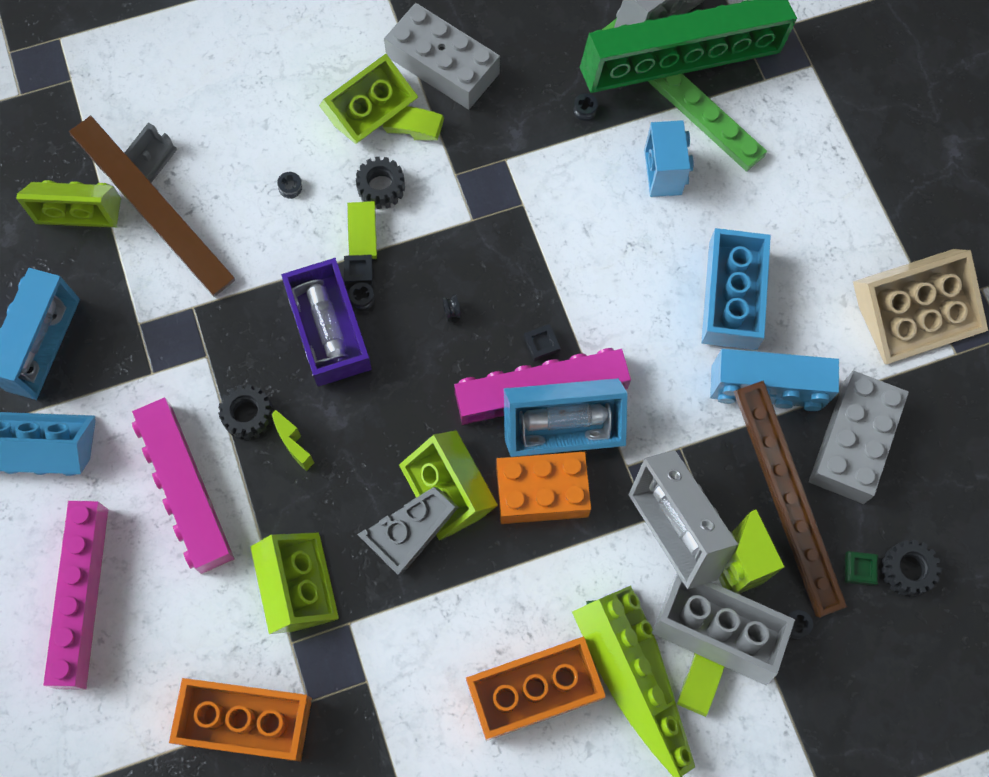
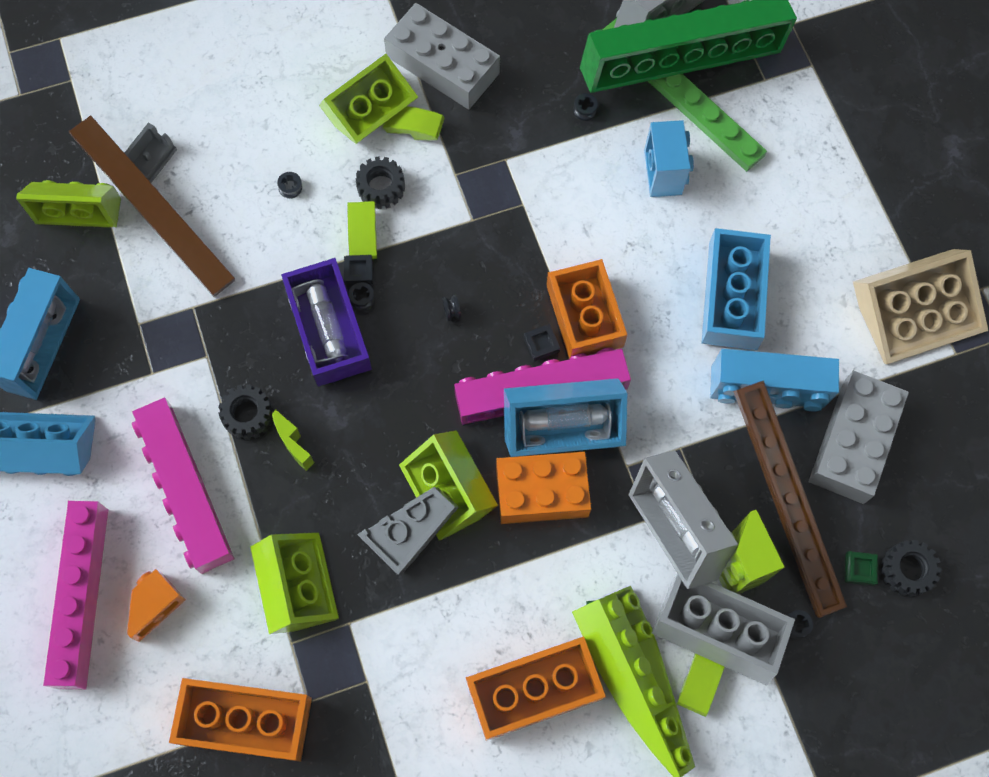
none -> orange slope [127,569,186,642]
none -> orange brick [547,259,627,359]

